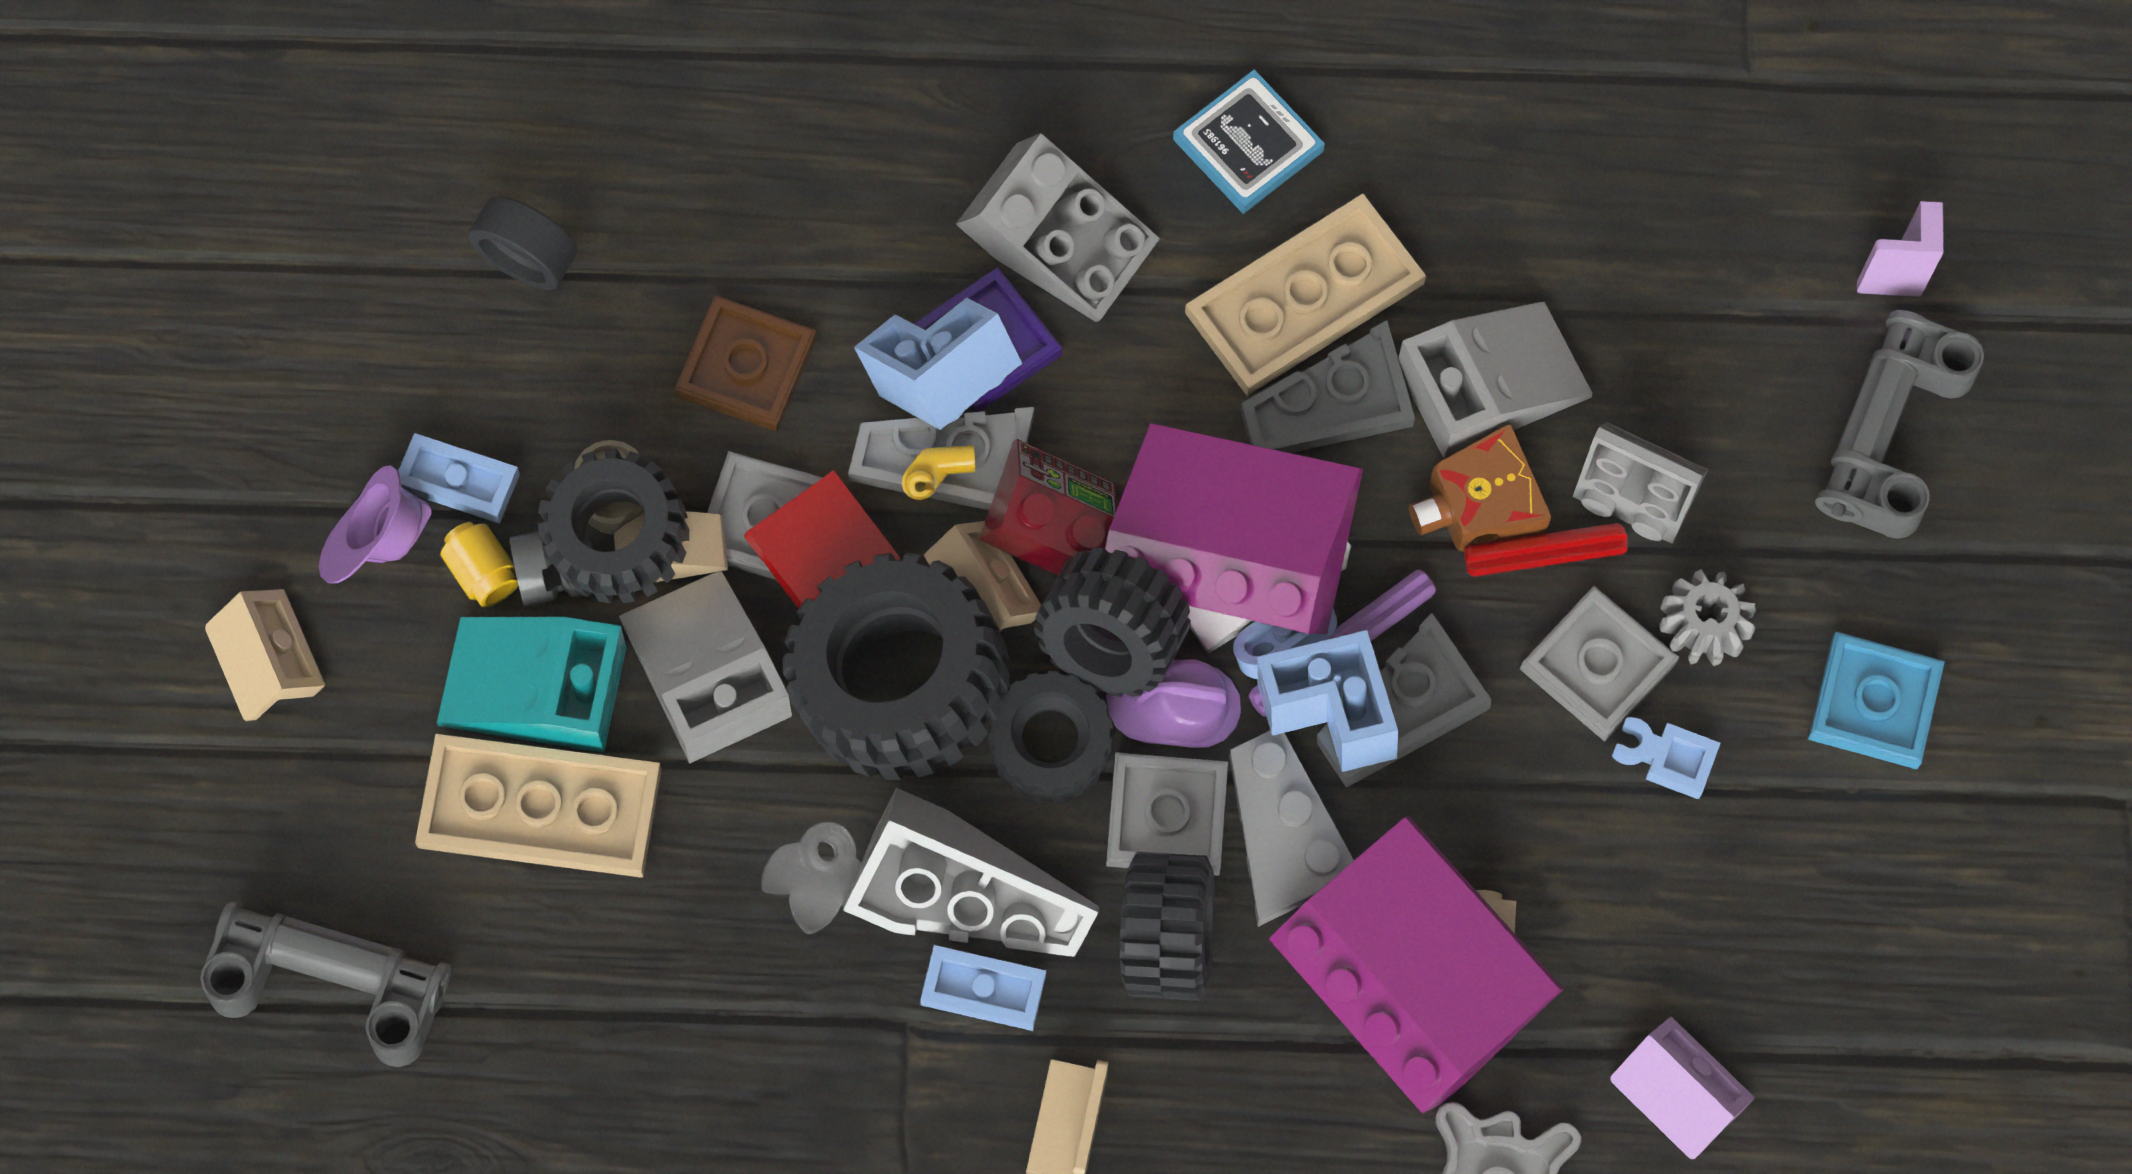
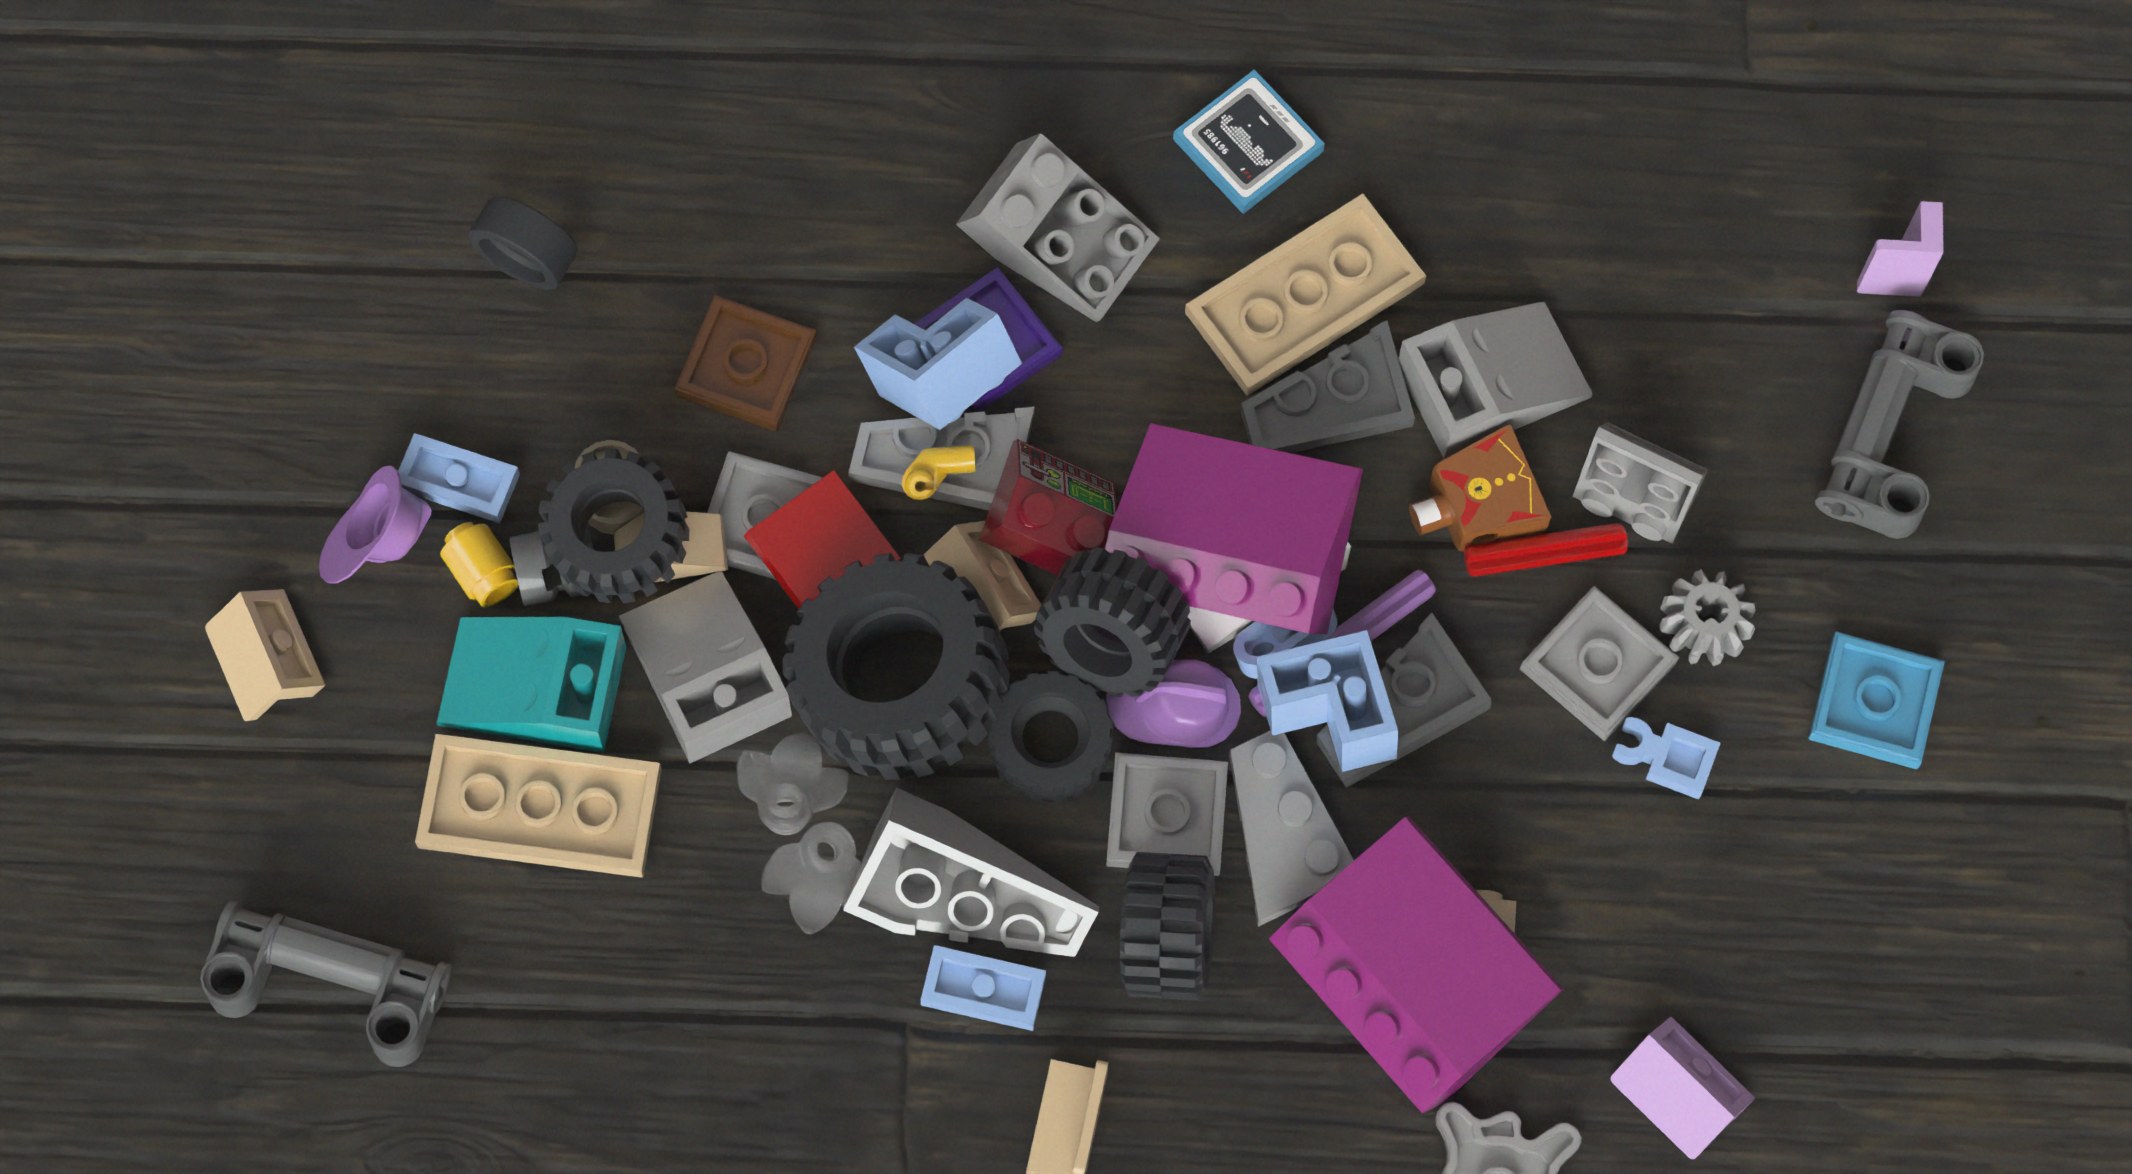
none -> clear plate [737,732,849,835]

